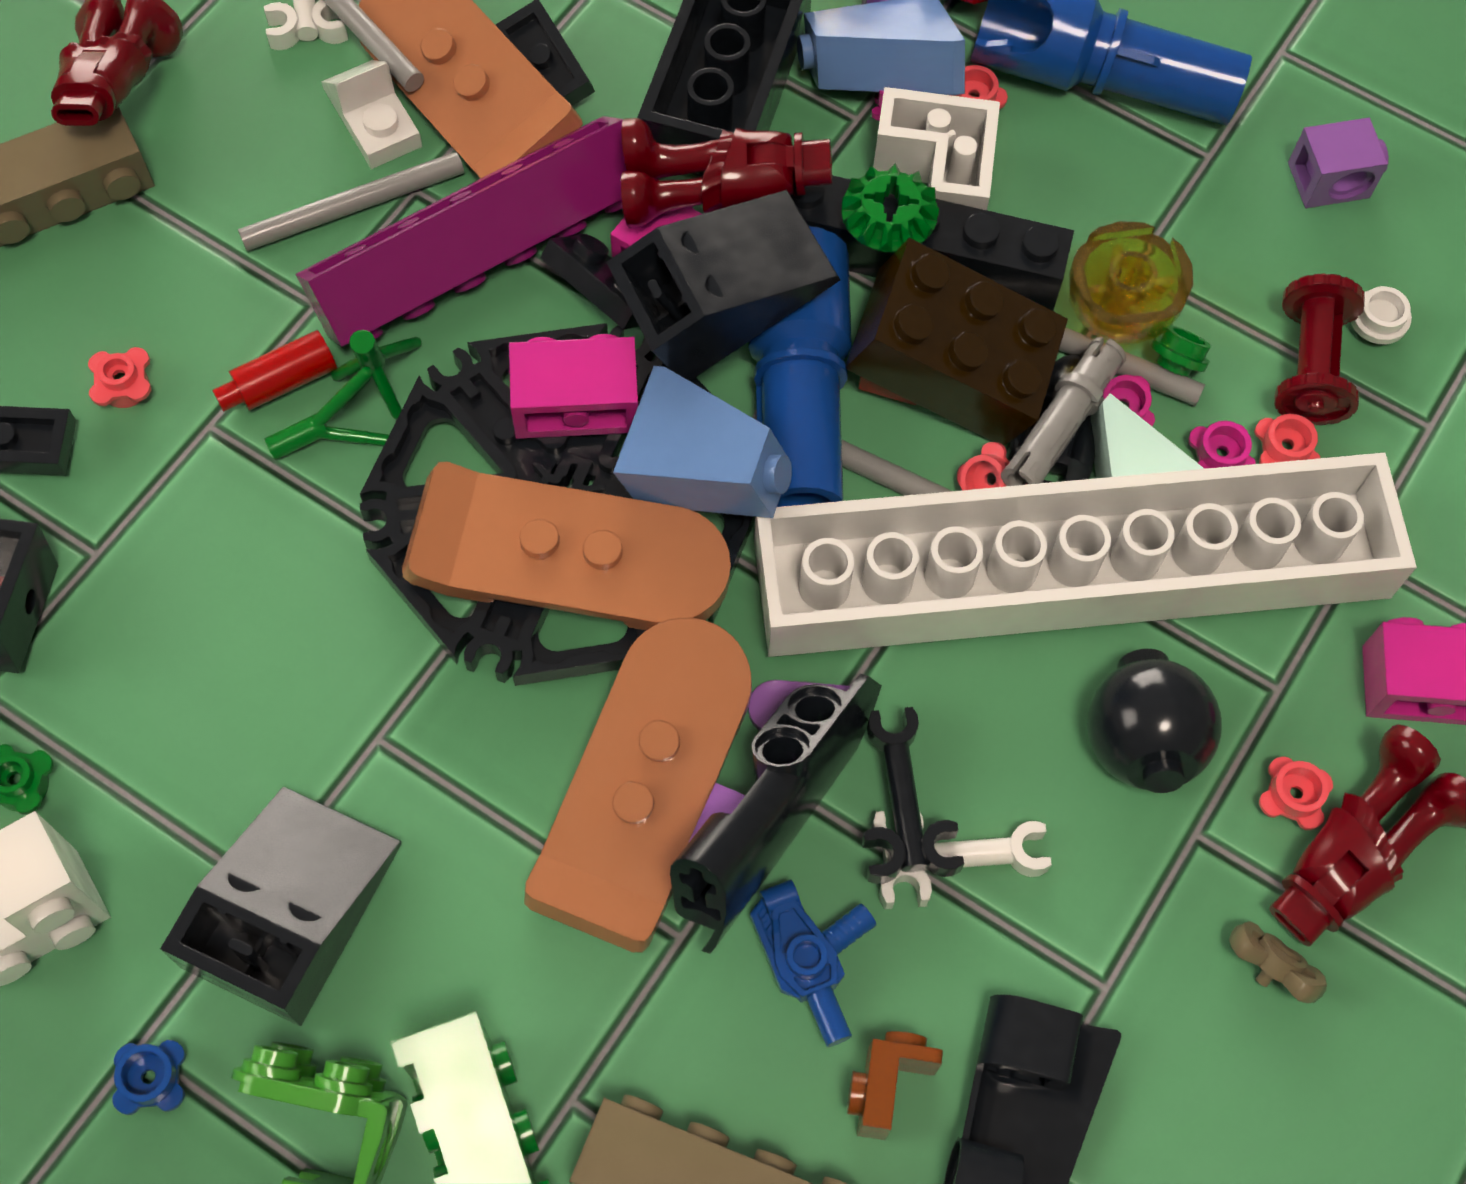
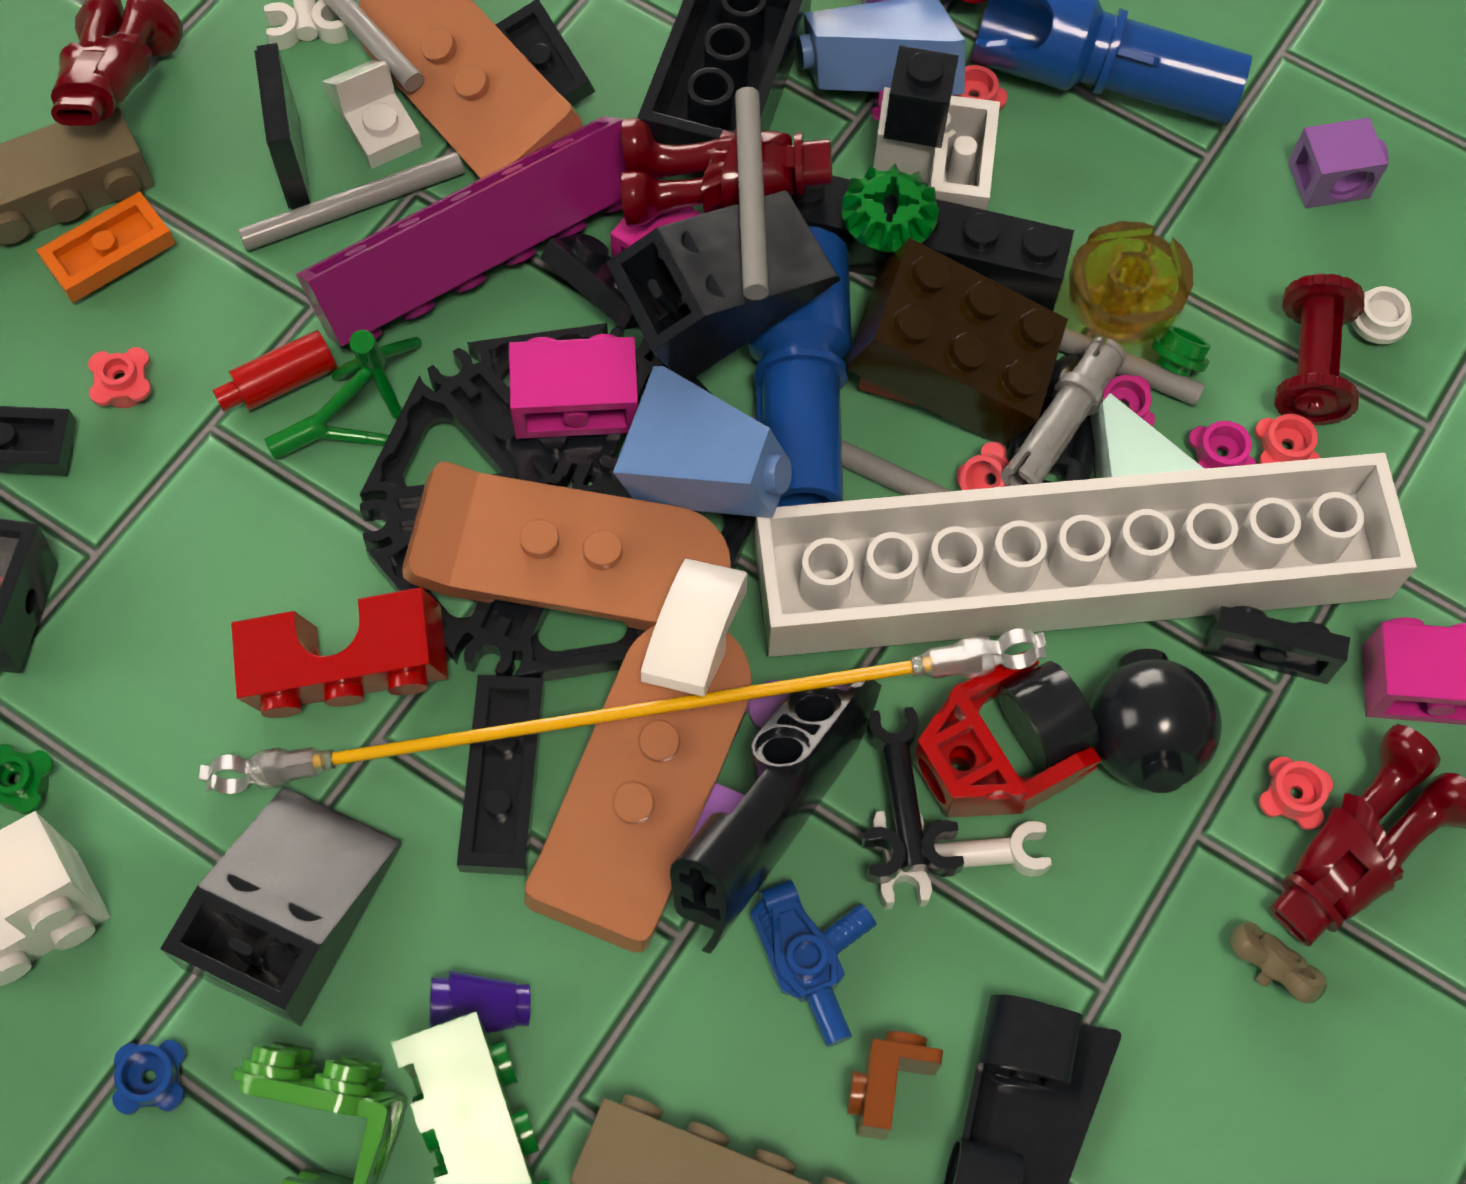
none -> orange plate [36,191,176,303]
none -> piece [199,629,1047,794]
none -> red arch [231,587,448,718]
none -> black tile [254,43,311,210]
none -> dark purple cone [429,970,531,1033]
none -> black plate [457,675,545,876]
none -> white slope [640,558,747,697]
none -> light grey bar [735,87,769,300]
none -> black brick [883,45,959,148]
none -> red piece [913,651,1102,818]
none -> black plate [1202,606,1350,684]

